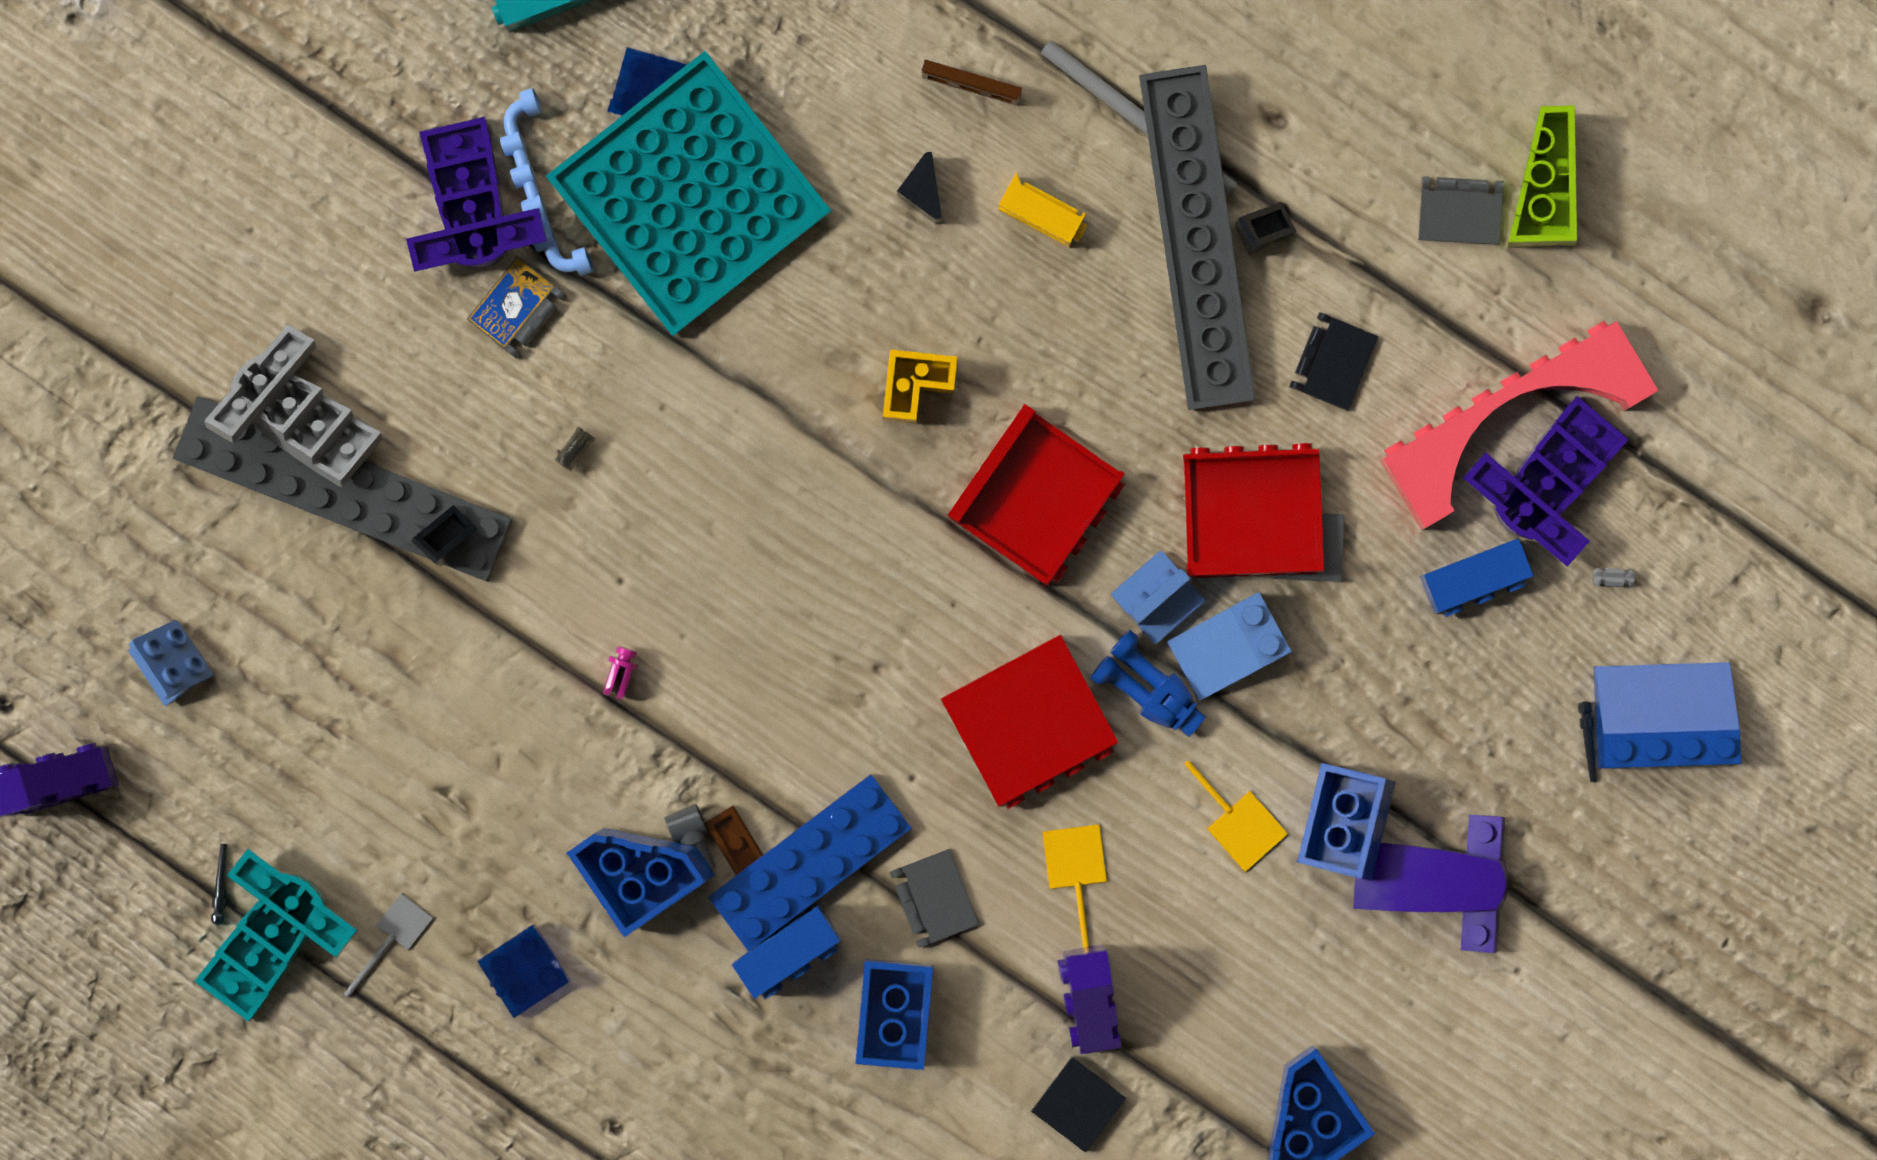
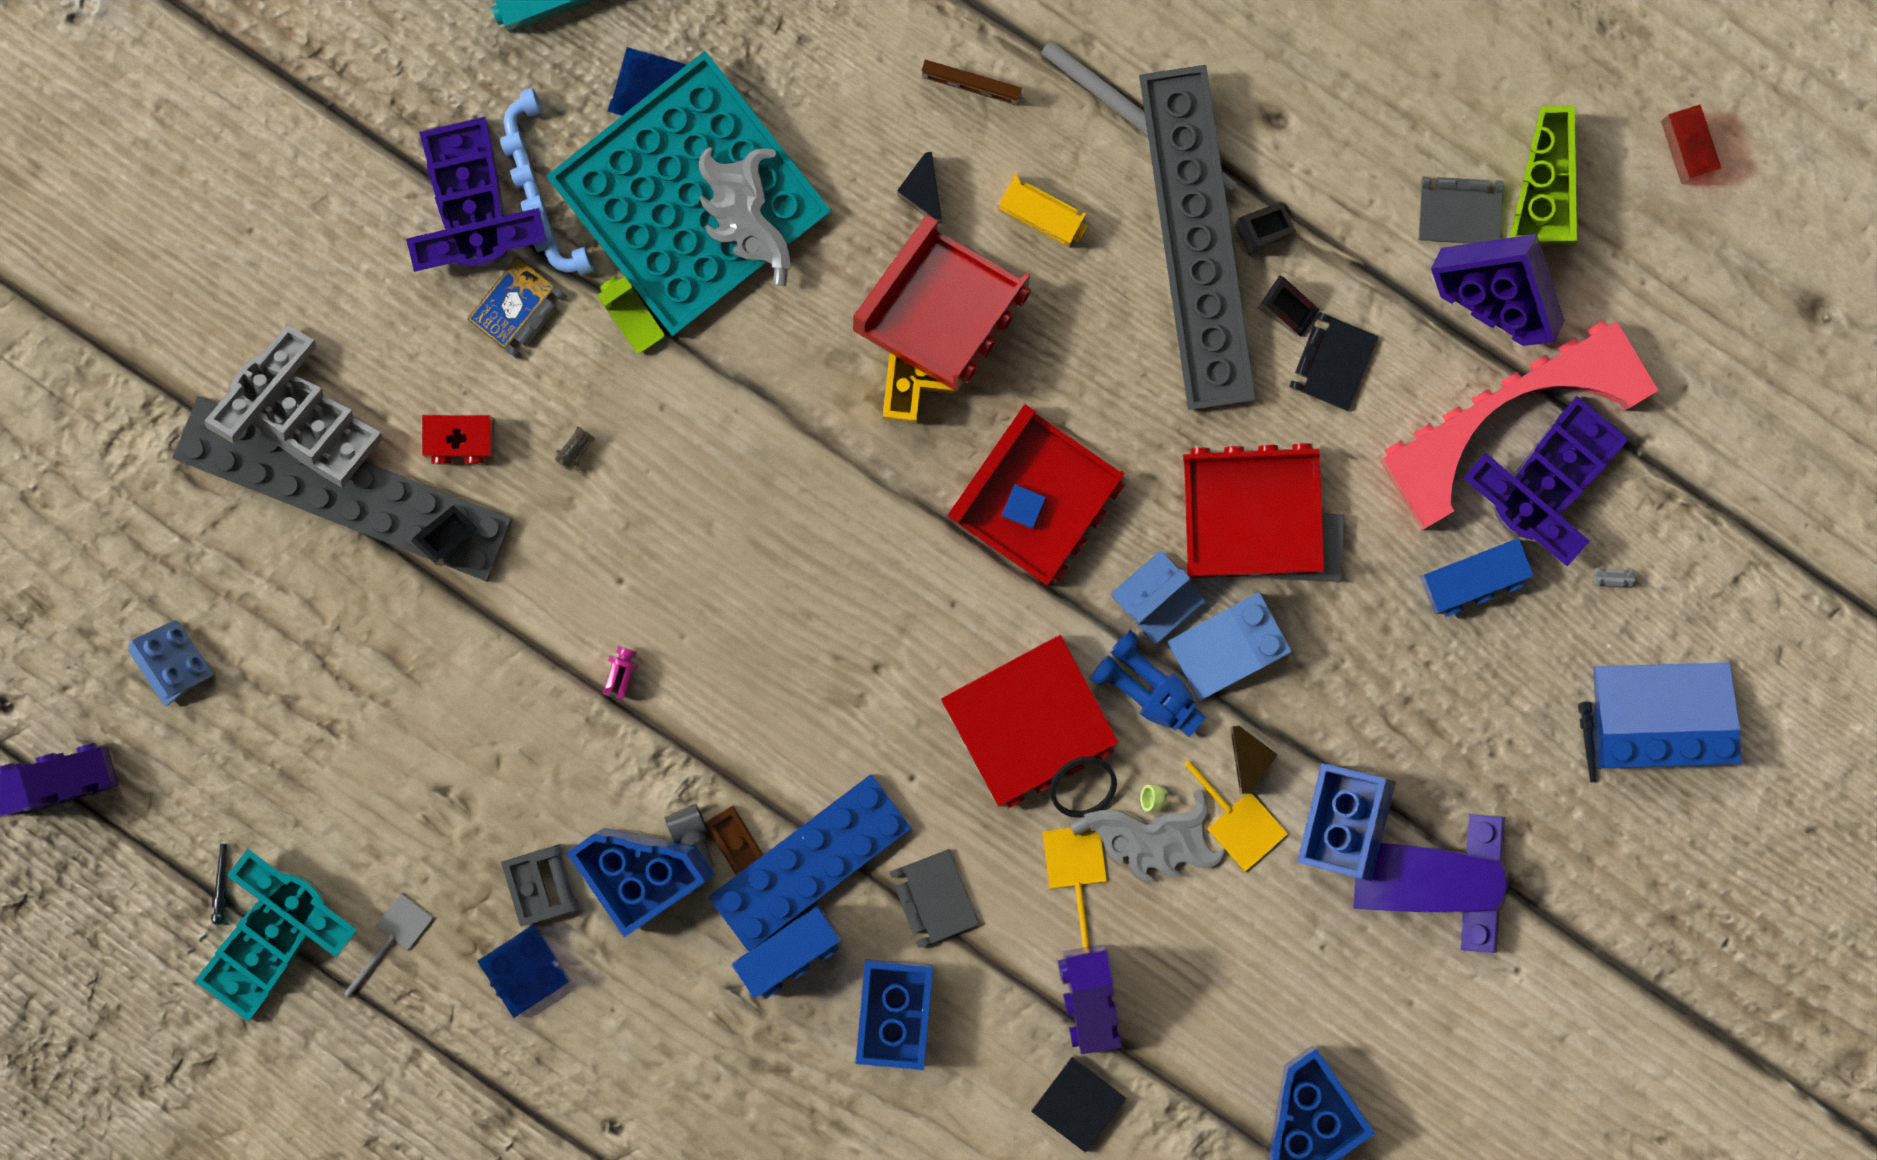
none -> red brick [422,415,494,465]
none -> dark grey plate [501,844,580,927]
none -> lime bracket [597,276,665,354]
none -> light grey piece [699,147,791,286]
none -> red panel [853,214,1031,391]
none -> blue tile [1001,484,1046,529]
none -> black piece [1050,757,1117,818]
none -> light grey piece [1069,790,1225,882]
none -> yellowish green hinge [1140,785,1169,812]
none -> dark brown slope [1230,726,1278,794]
none -> black slope [1258,275,1320,337]
none -> dark purple brick [1431,234,1565,346]
none -> clear red brick [1661,104,1722,184]

